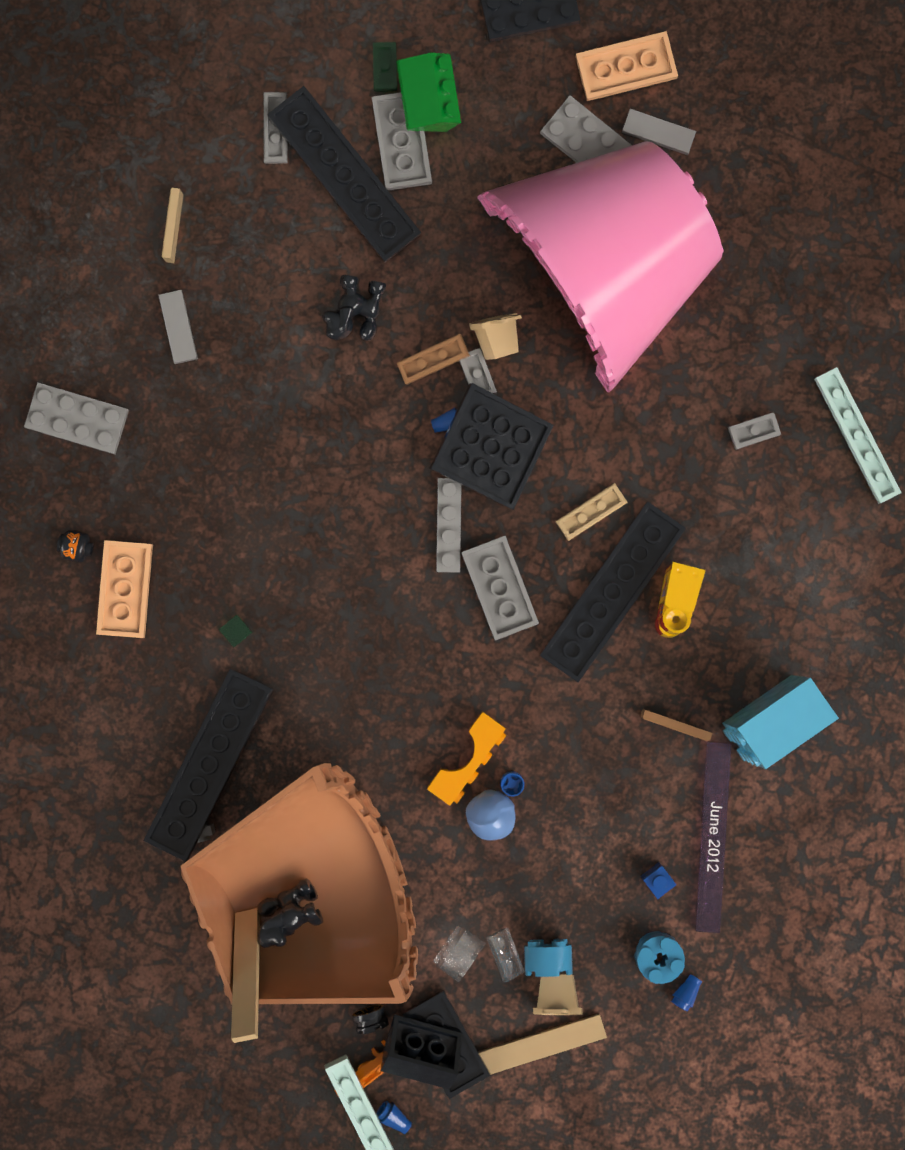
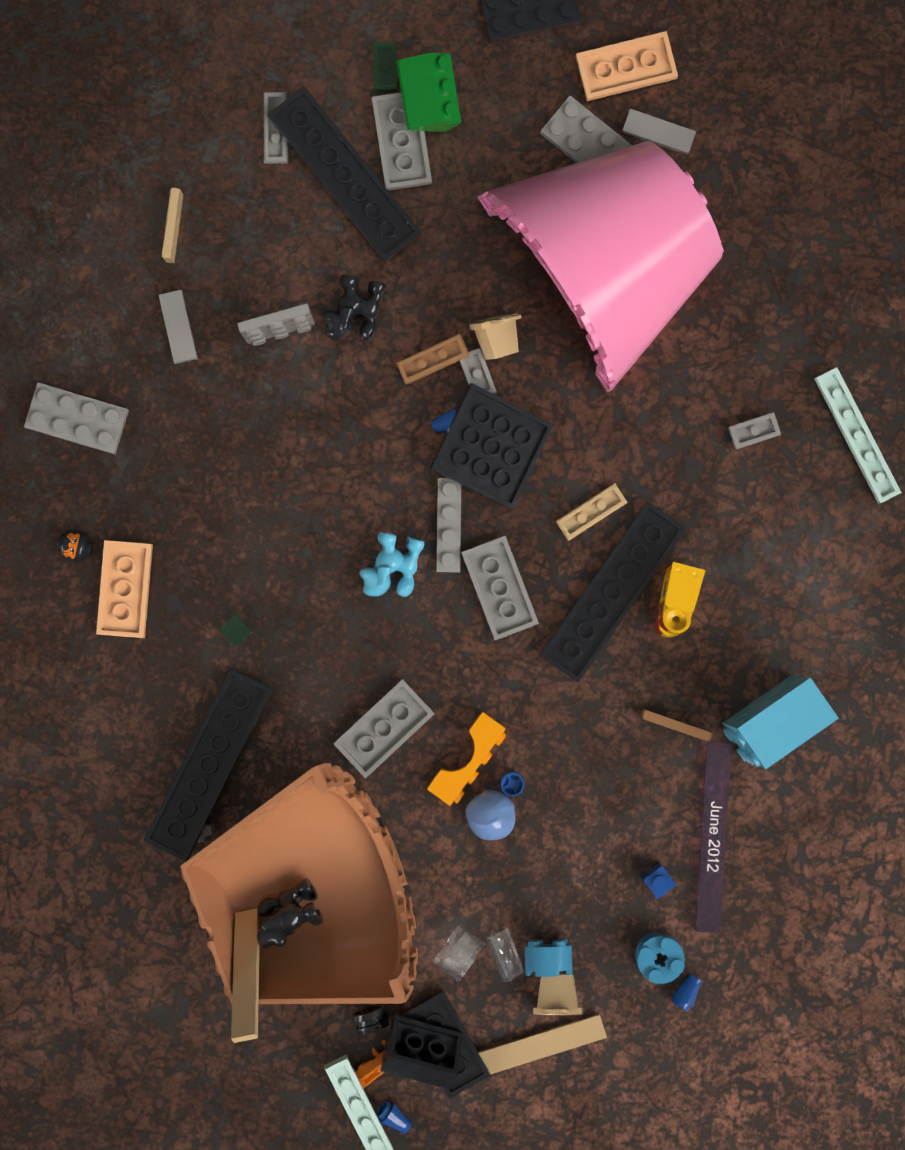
none -> light grey plate [237,304,315,346]
none -> light grey plate [334,679,435,778]
none -> medium azure animal [360,531,424,597]

